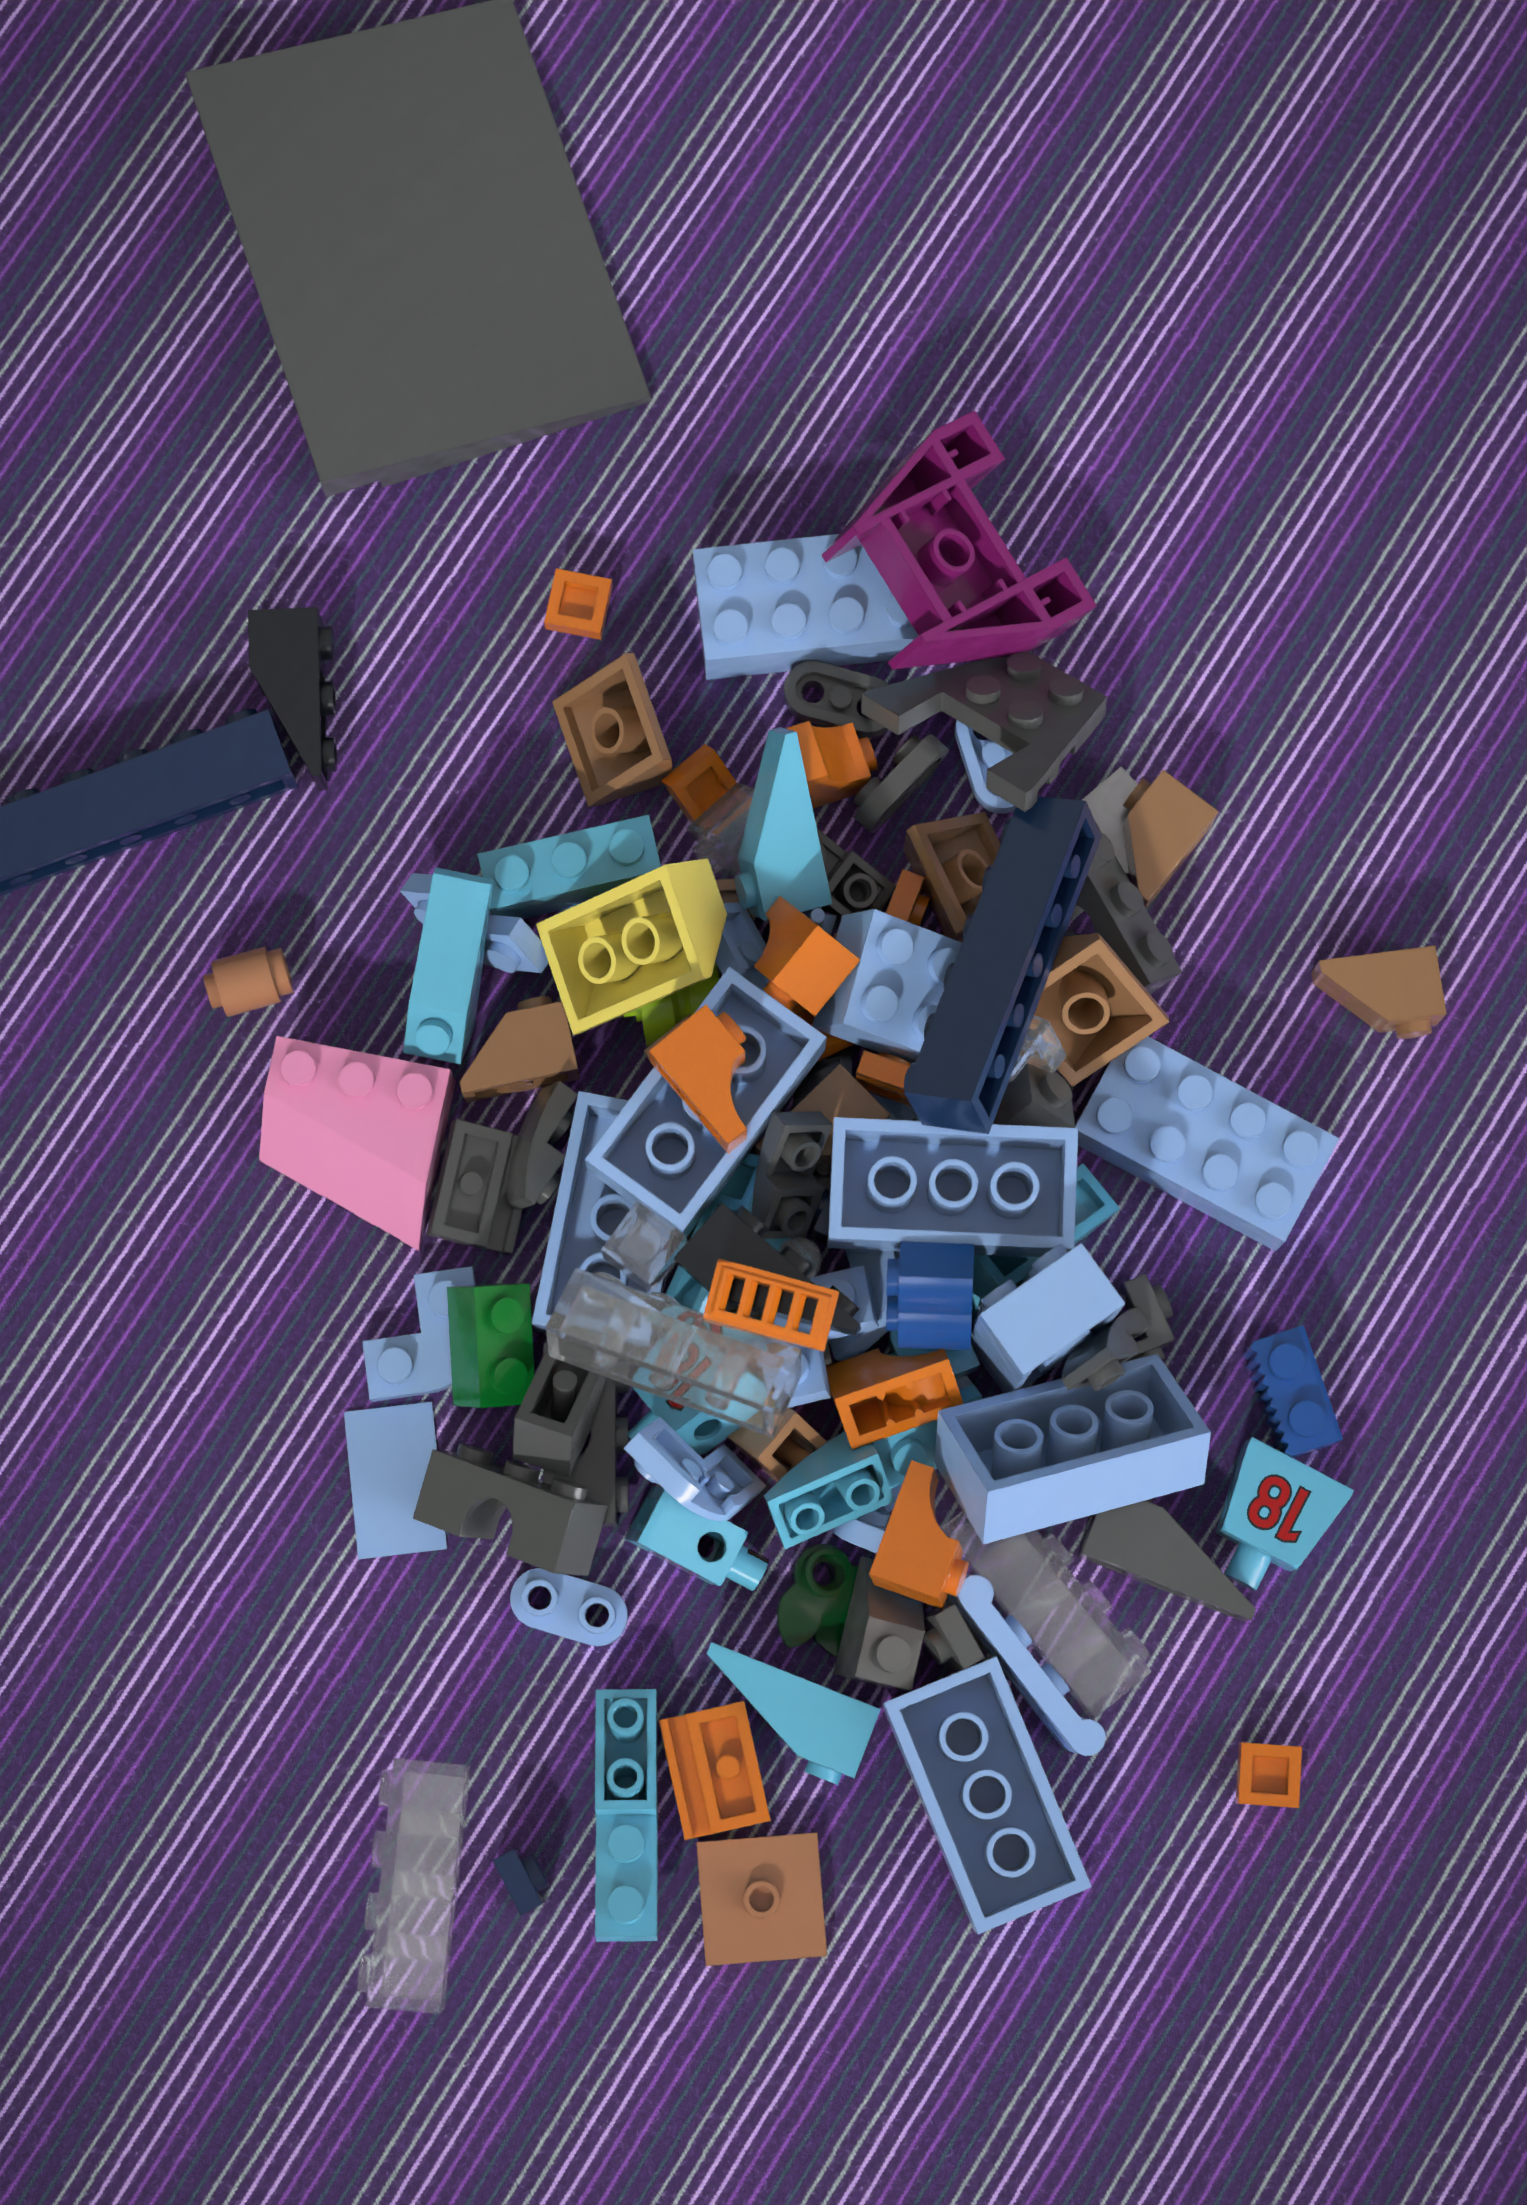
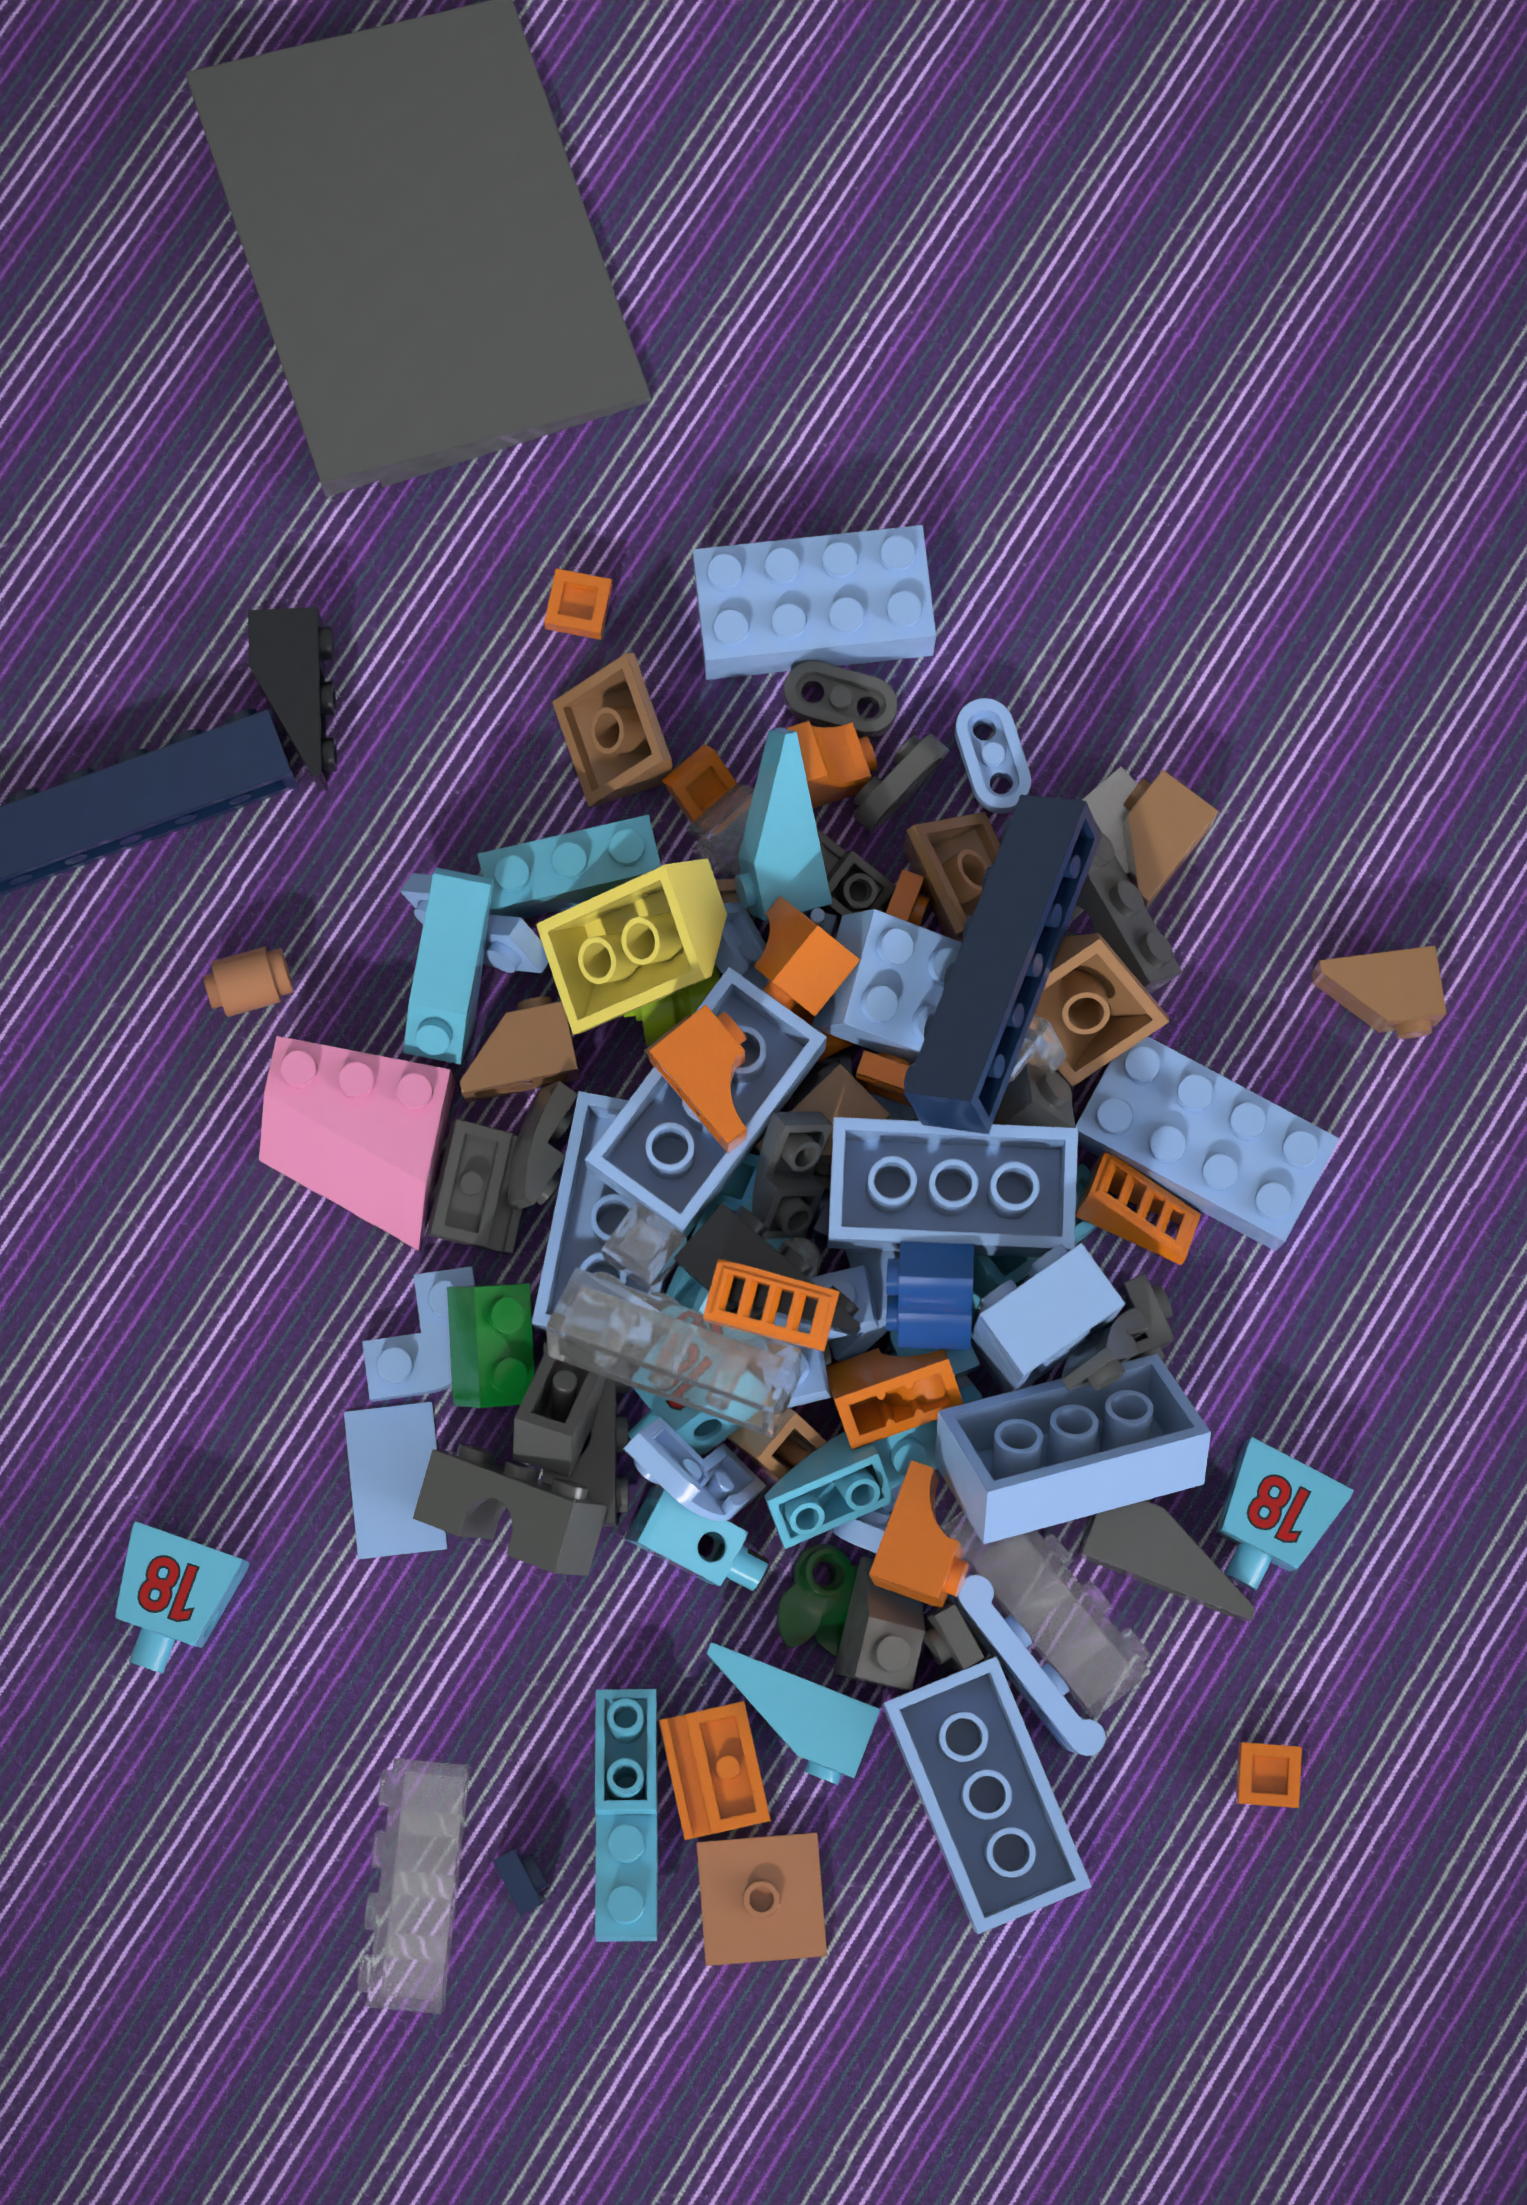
light blue plate [510,1568,628,1647] -> none
magenta wedge [821,410,1097,669] -> none
dark grey wing [861,652,1107,812] -> none
blue brick [1241,1325,1343,1458] -> none
none -> medium azure torso [116,1521,250,1673]
none -> orange slope [1075,1151,1201,1265]

